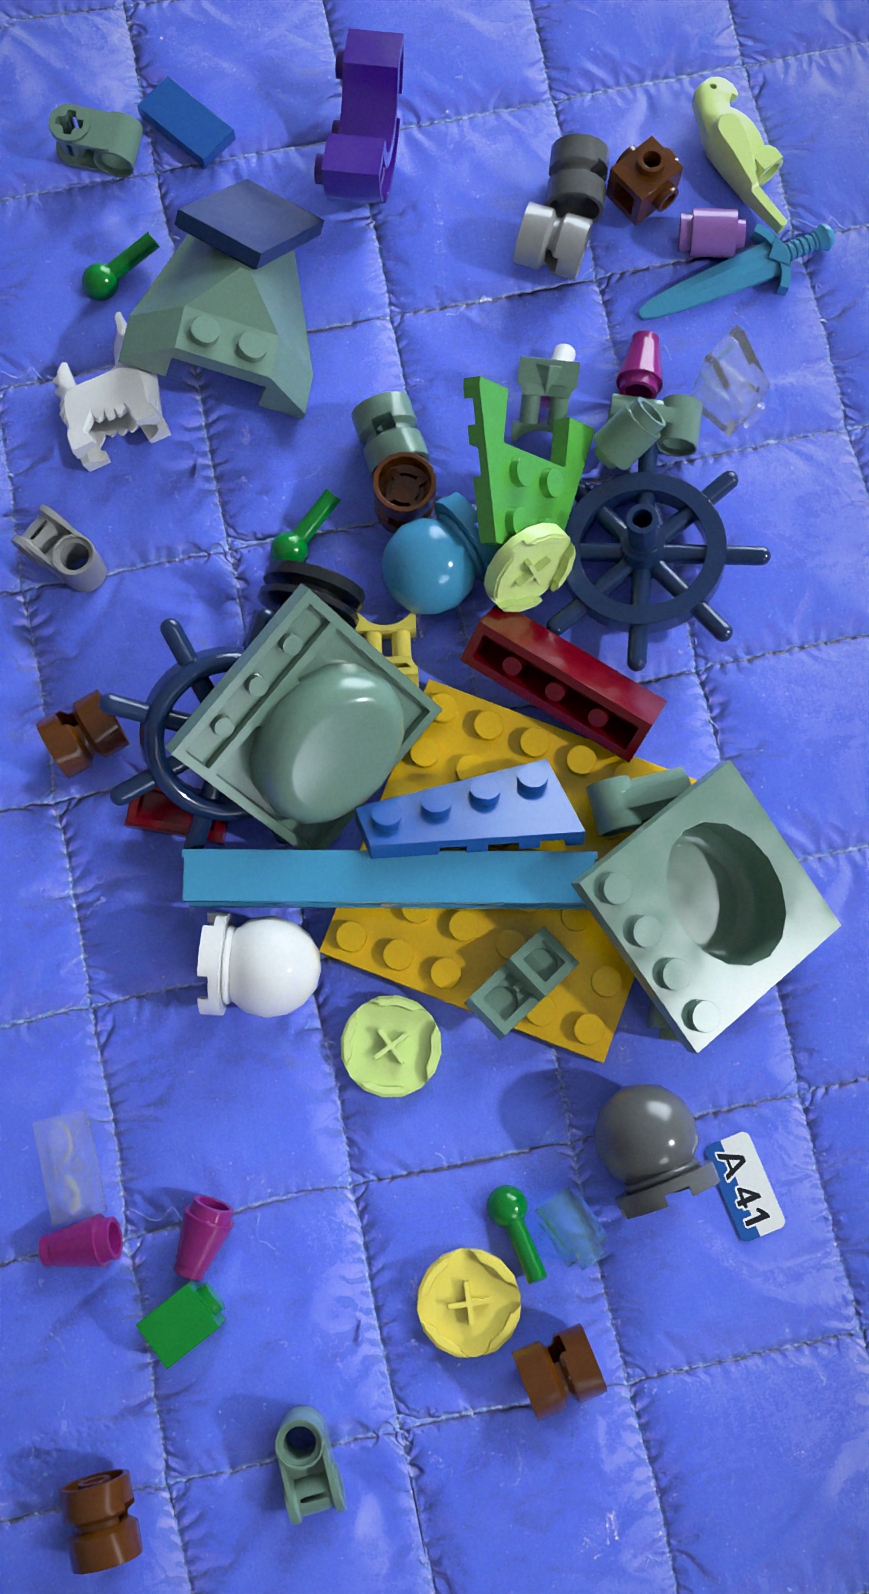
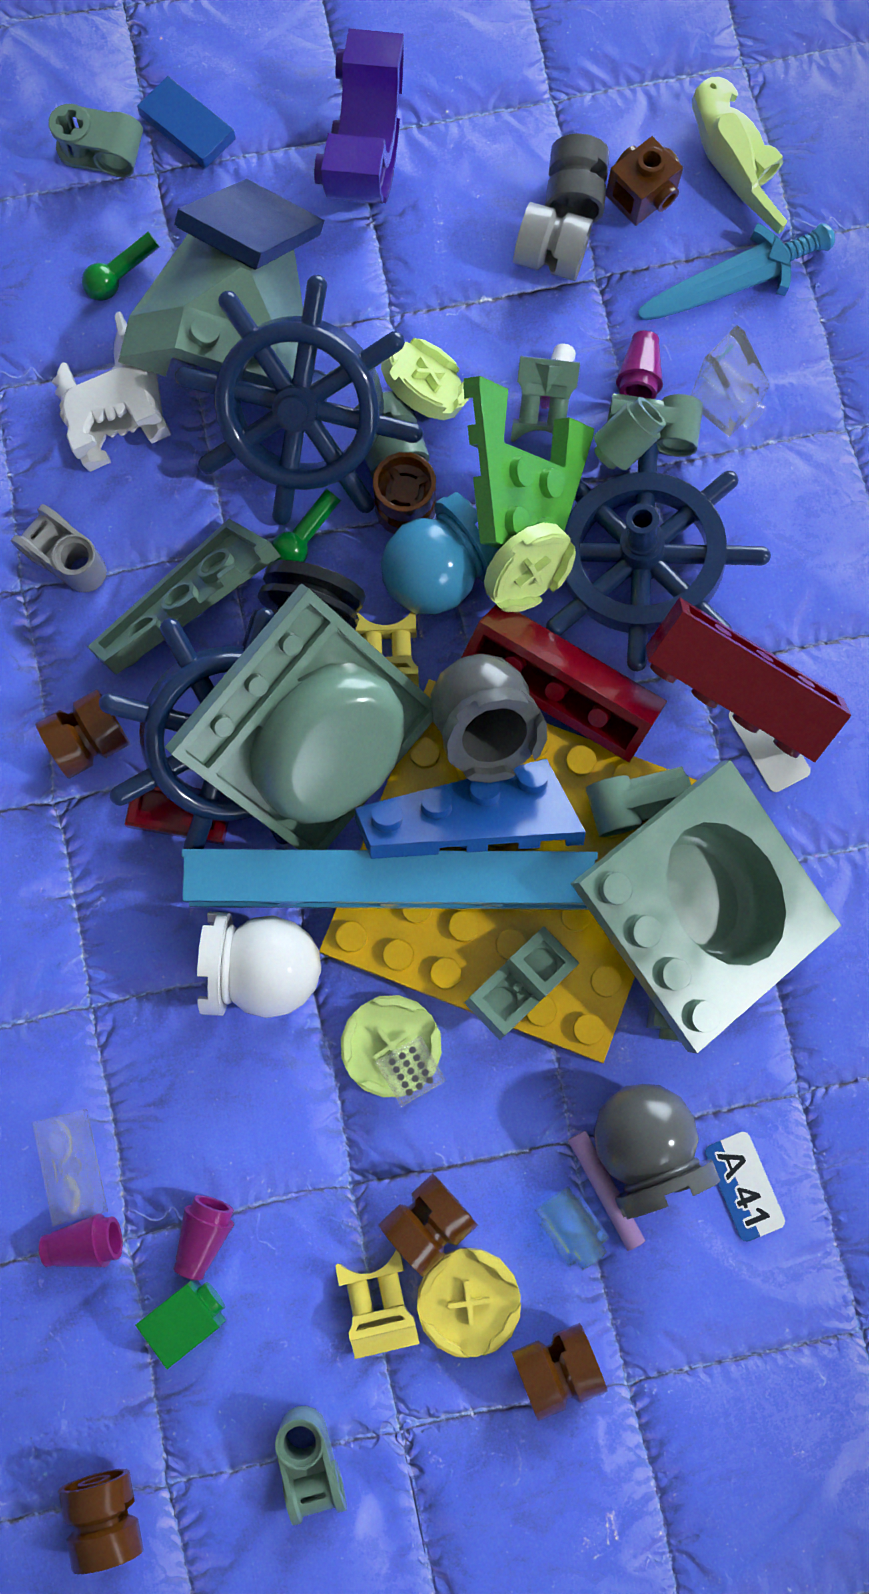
green bar [487,1185,548,1285] -> none
medium lavender brick [678,208,746,258] -> none
none -> sand green wing [87,519,280,675]
none -> dark blue piece [175,275,423,525]
none -> light yellow piece [335,1250,420,1359]
none -> clear tile [375,1035,446,1107]
none -> reddish brown wheel [378,1174,478,1277]
none -> yellowish green tile [381,338,469,420]
none -> dark grey tile [431,654,547,783]
none -> lavender piece [568,1130,646,1251]
none -> dark red brick [646,597,852,762]
none -> white sticker [729,711,810,792]

